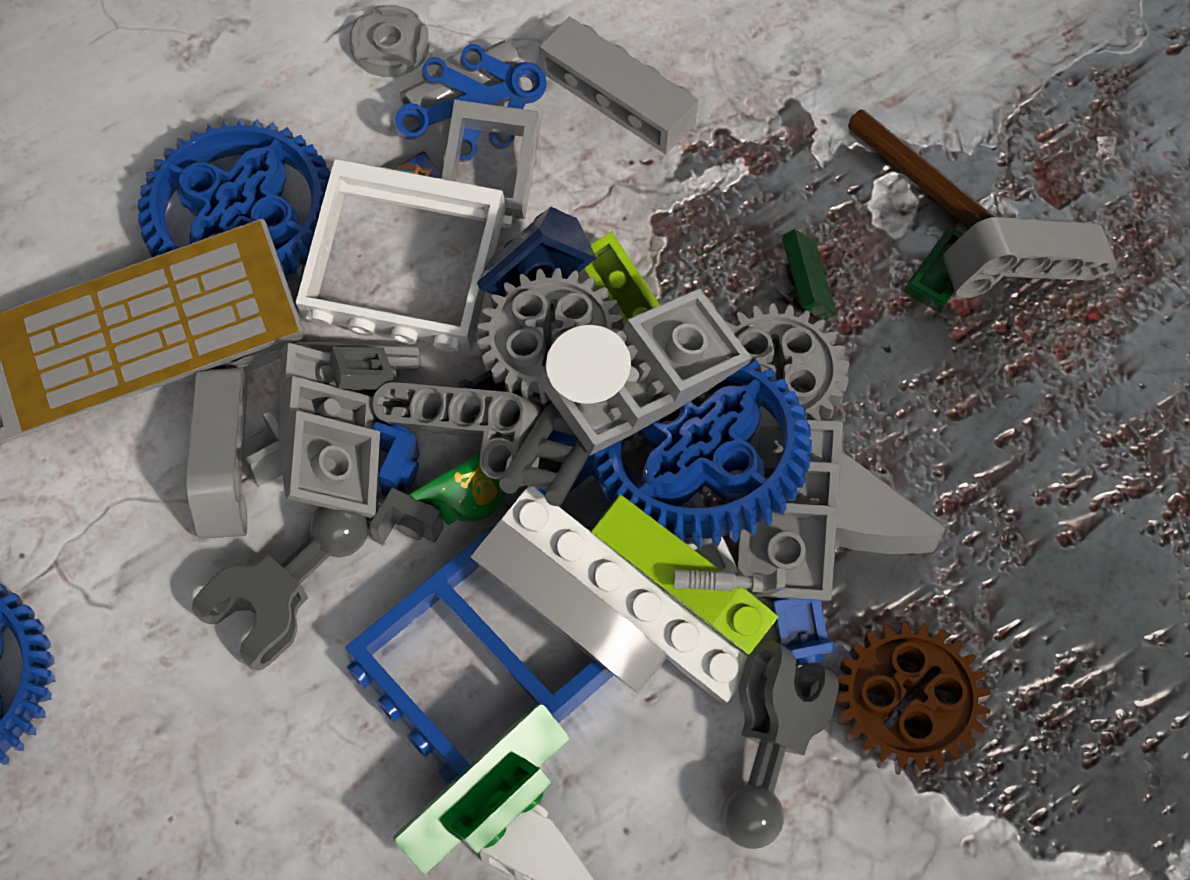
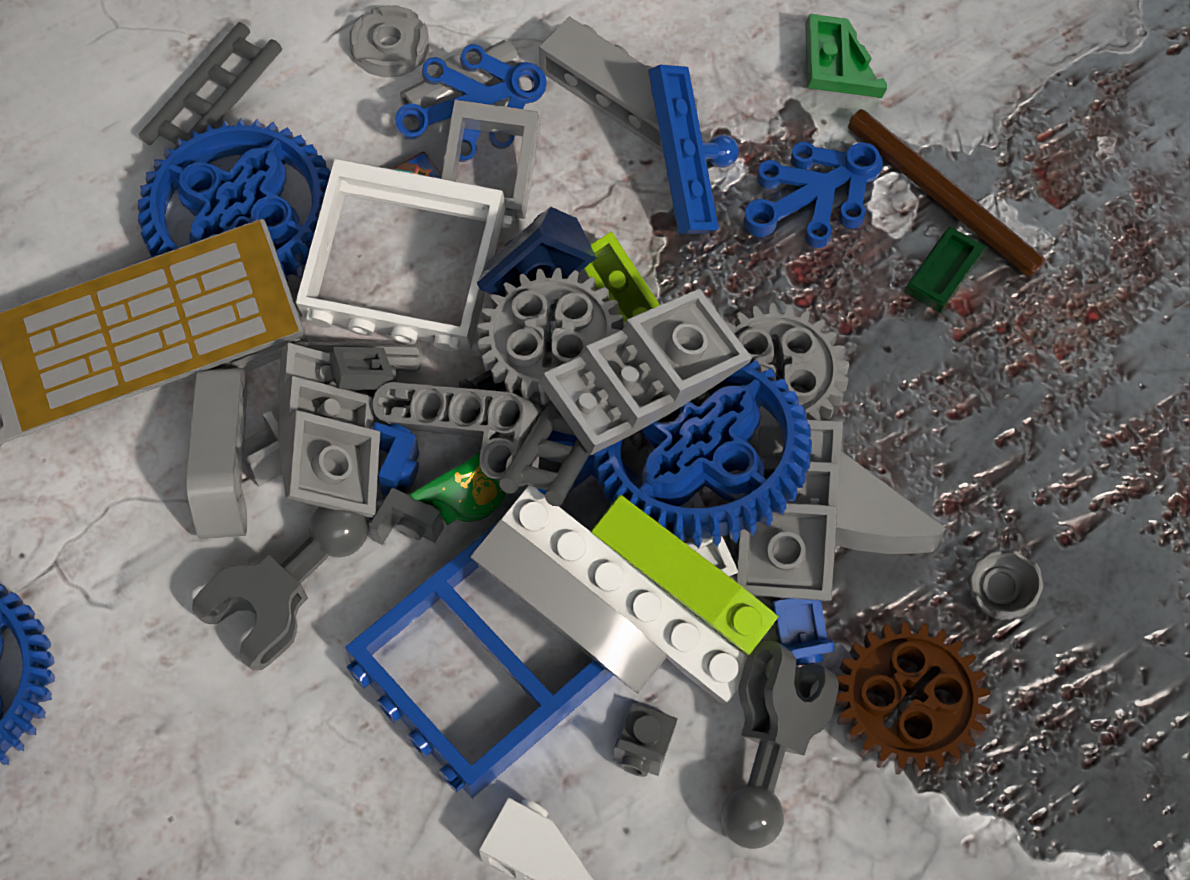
bracket [393,703,569,874] -> none
white sticker [546,325,631,404] -> none
light grey piece [674,568,786,598] -> none
dark green tile [782,229,837,320] -> none
light grey beam [943,217,1117,299] -> none
none -> dark grey bar [138,22,282,150]
none -> dark grey bracket [613,703,678,777]
none -> blue plate [648,64,739,234]
none -> blue plant [744,142,883,248]
none -> green wing [805,14,887,98]
none -> light grey hair [968,550,1043,620]

